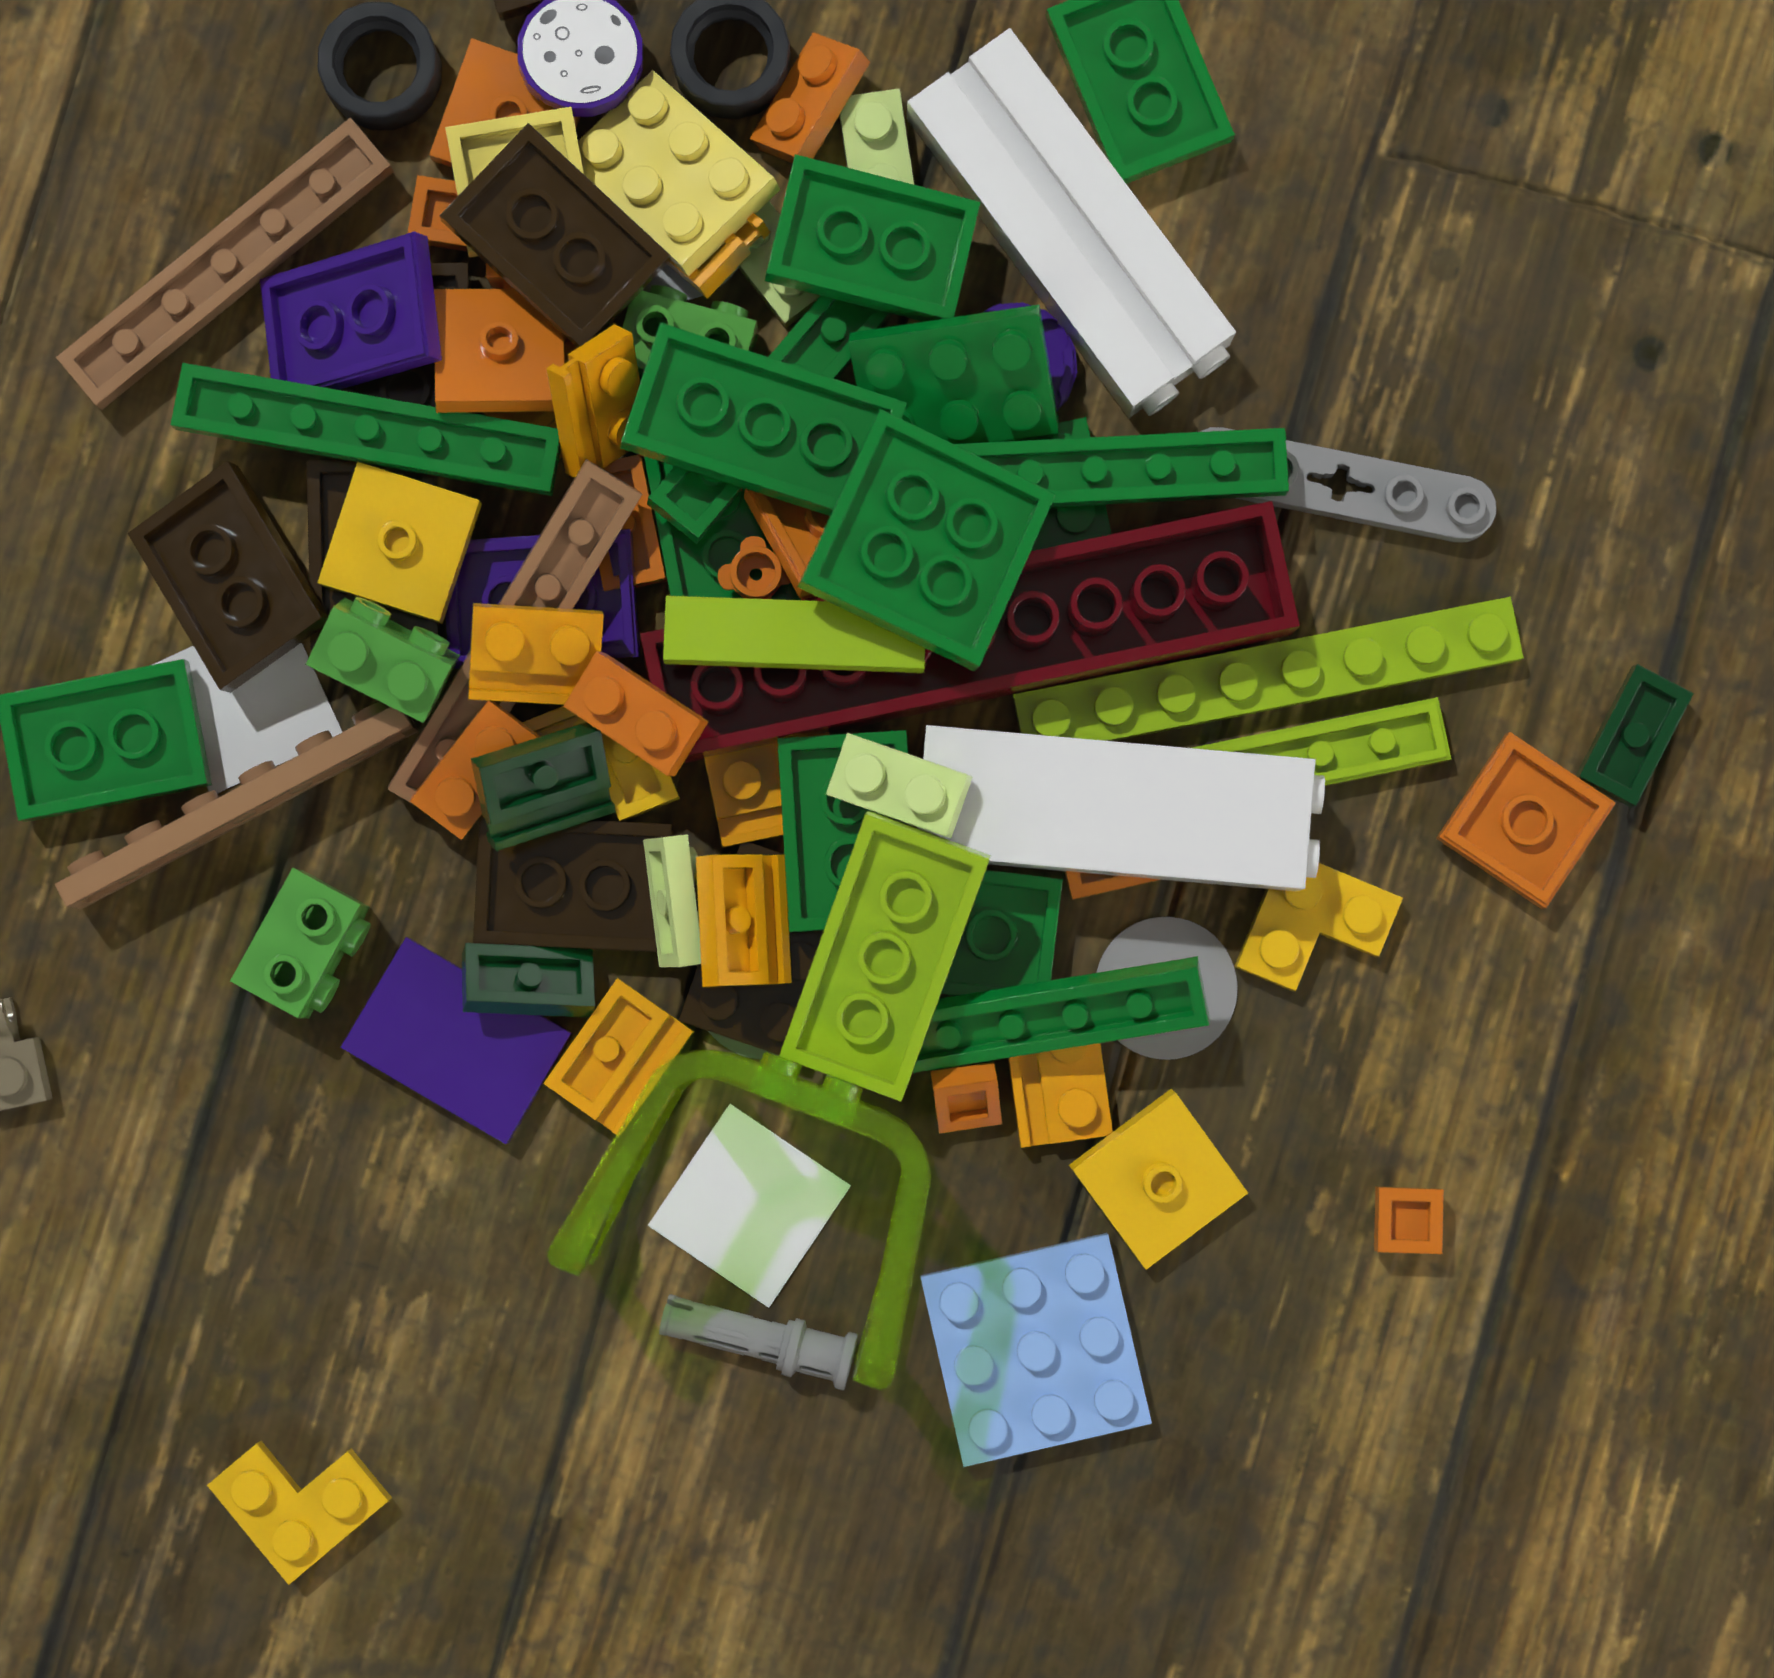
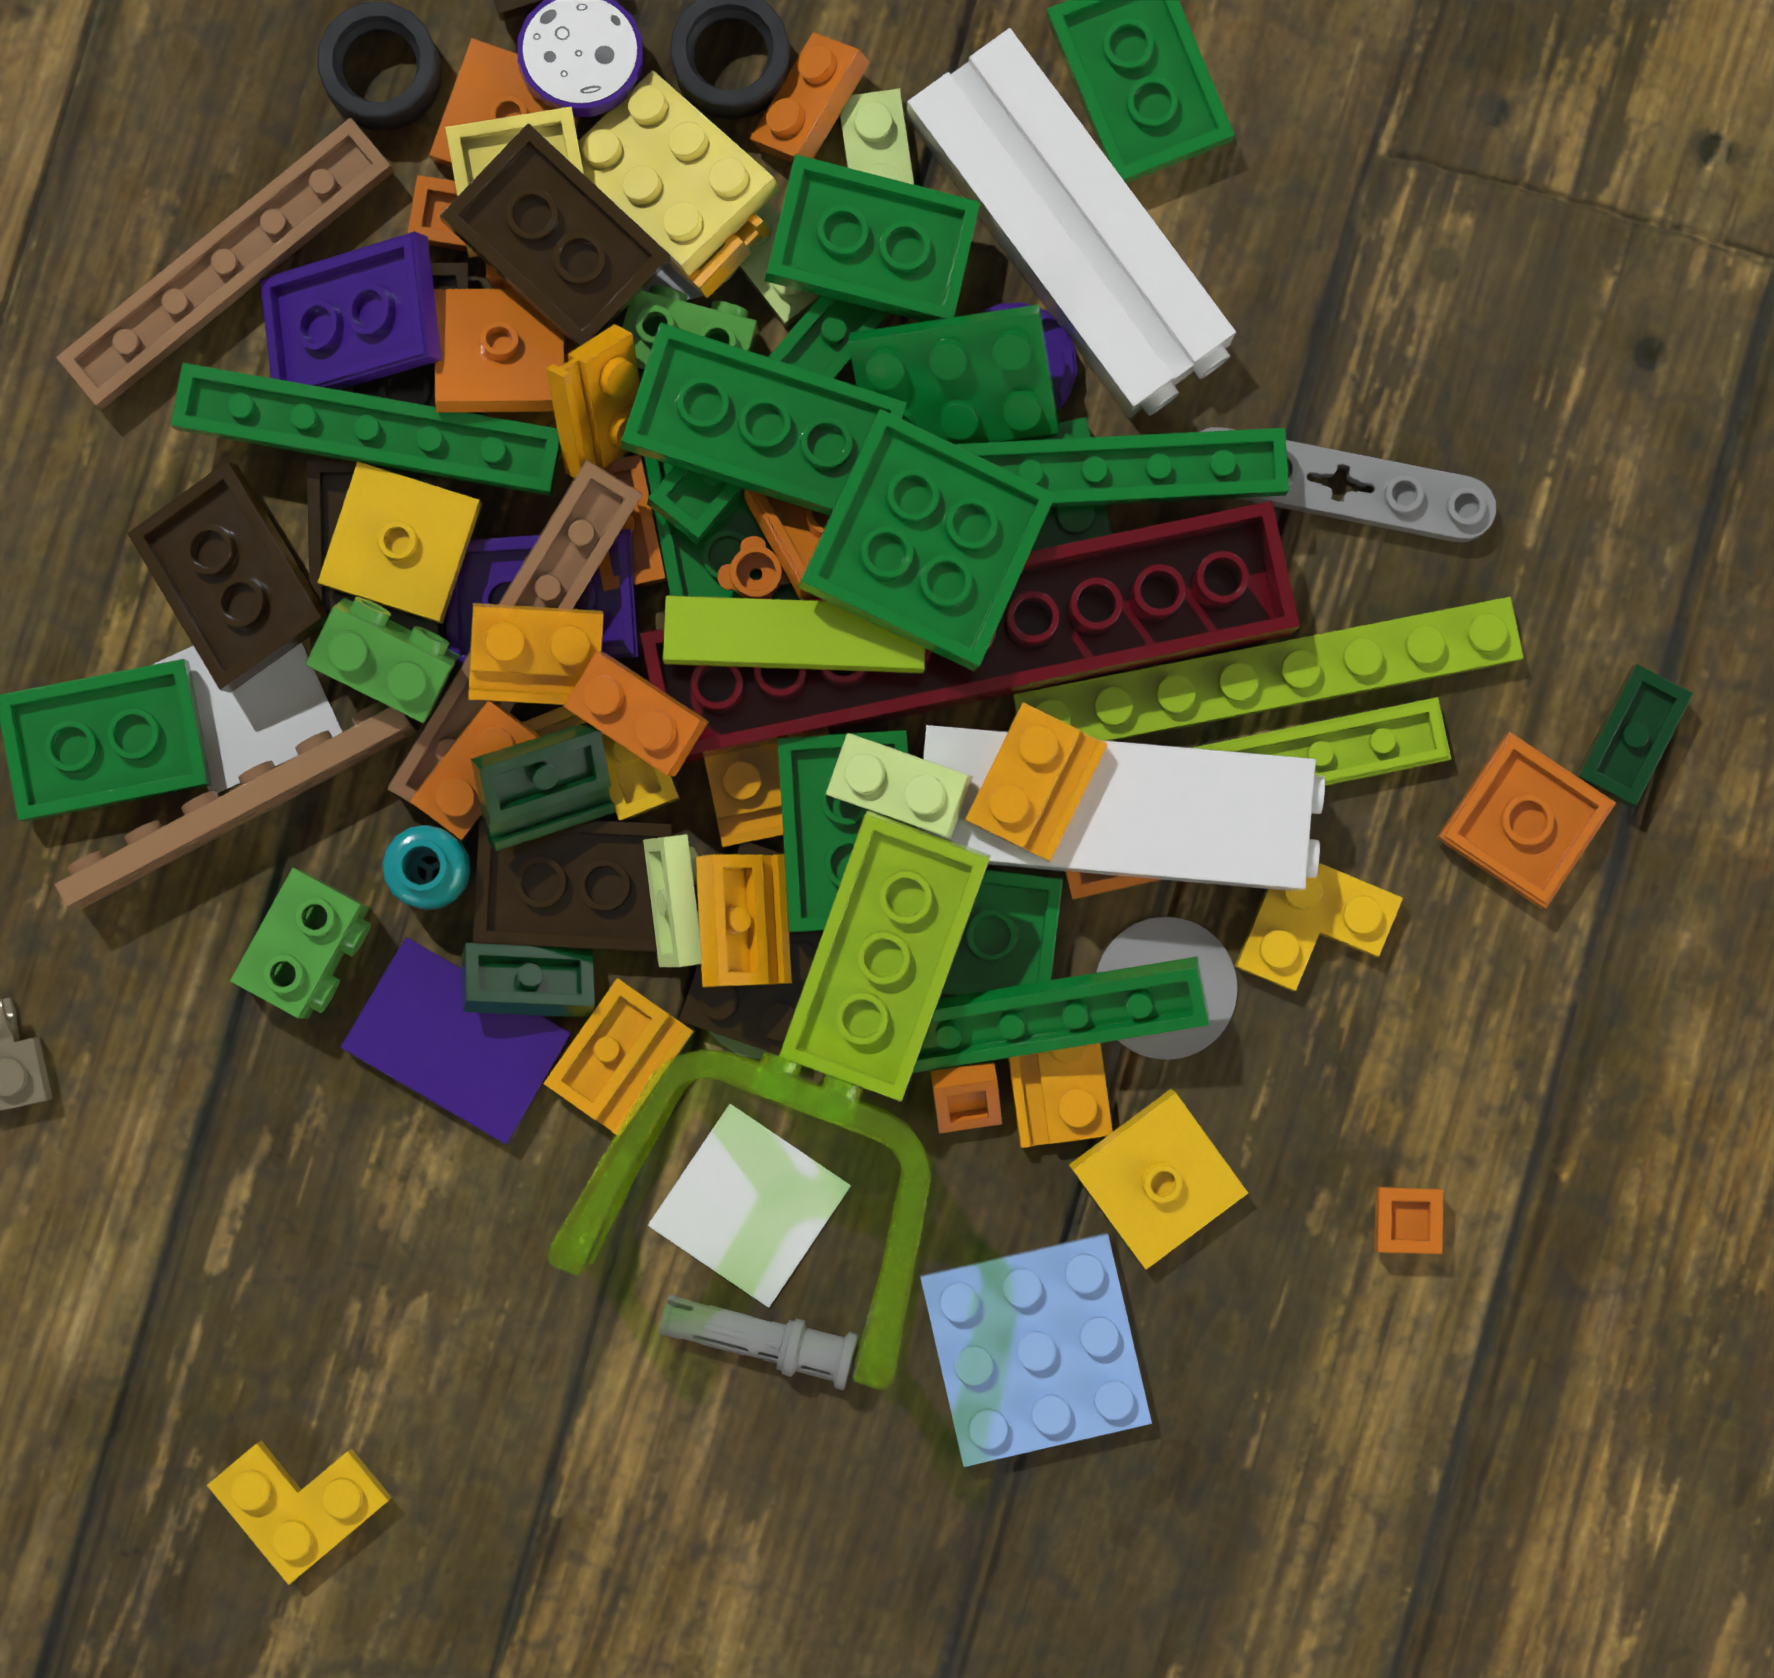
none -> teal head [382,825,471,910]
none -> light orange plate [965,702,1108,863]

